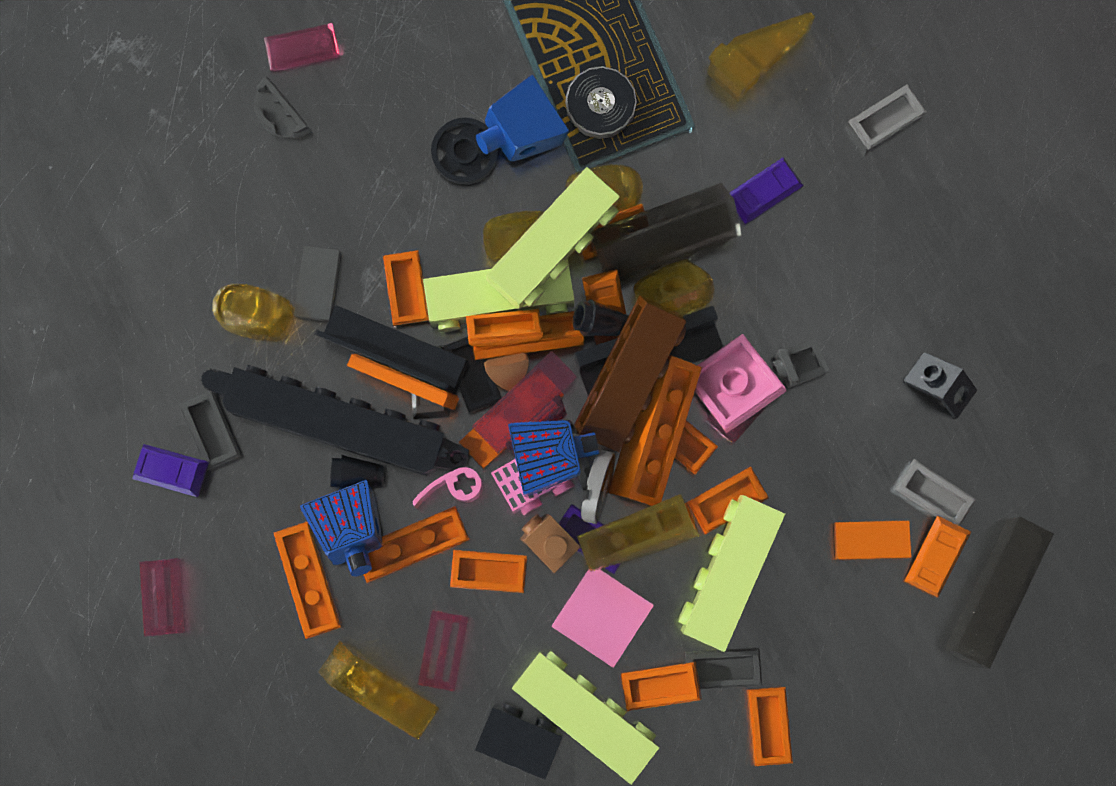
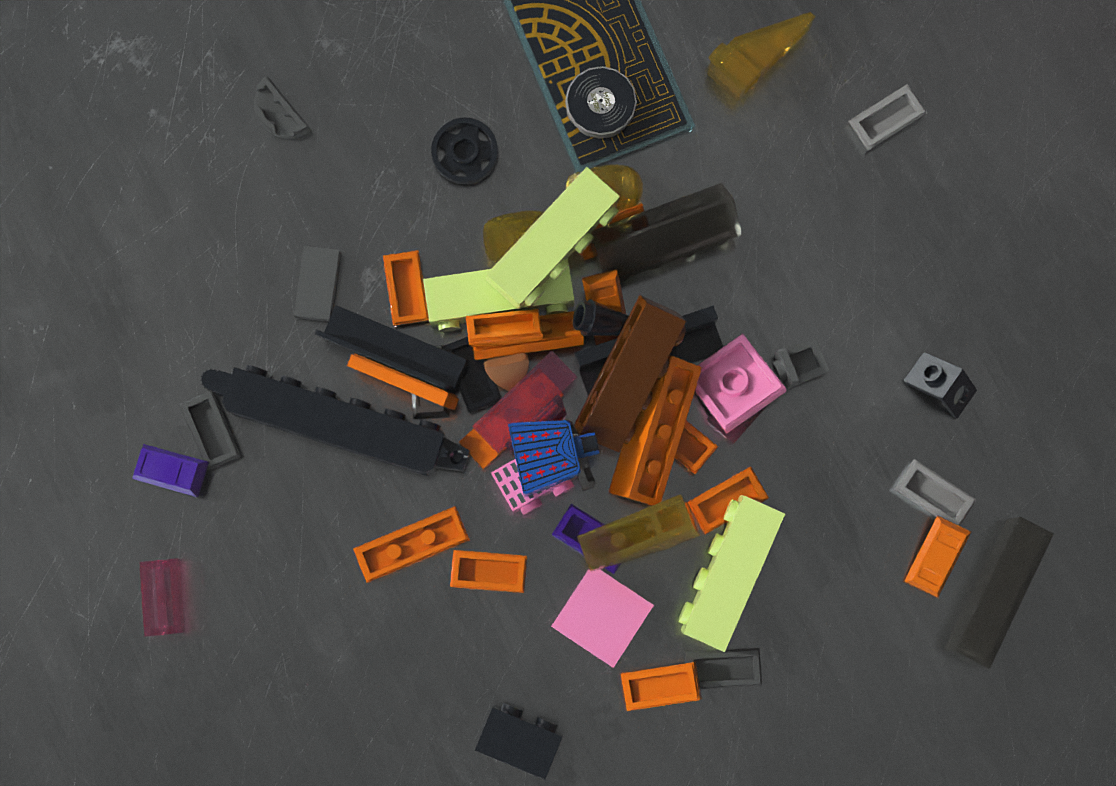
clear yellow piece [212,283,294,342] -> none
clear pink tile [264,23,340,71] -> none
orange tile [274,522,343,639] -> none
blue torso [300,480,383,576] -> none
clear yellow slope [318,641,439,739] -> none
black cone [330,455,384,490] -> none
bright pink panel [413,467,483,509] -> none
clear pink tile [418,611,469,692] -> none
blue torso [476,75,569,162] -> none
yellowish green brick [512,651,659,785] -> none
medium nougat bracket [520,514,581,573] -> none
light grey tile [581,450,615,524] -> none
clear yellow piece [633,259,715,316] -> none
dark purple tile [725,157,804,225] -> none
orange tile [747,686,793,766] -> none
orange tile [834,521,911,560] -> none

